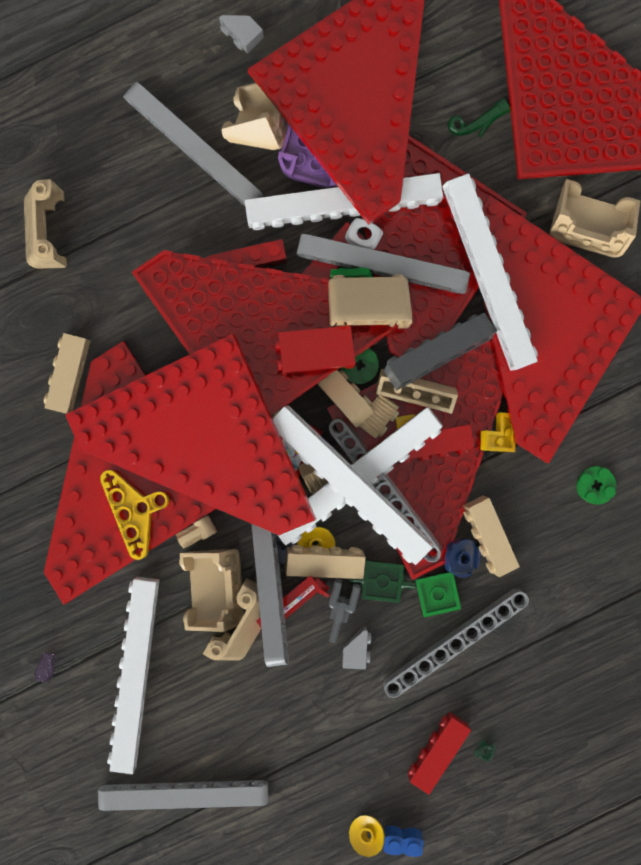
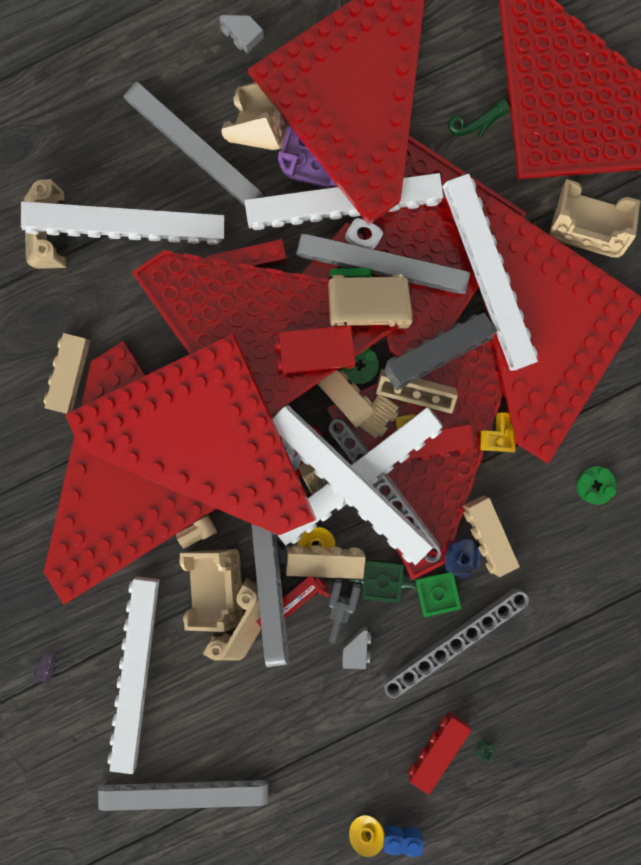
yellow beam [100,470,170,560] -> none
none -> white brick [21,202,224,245]

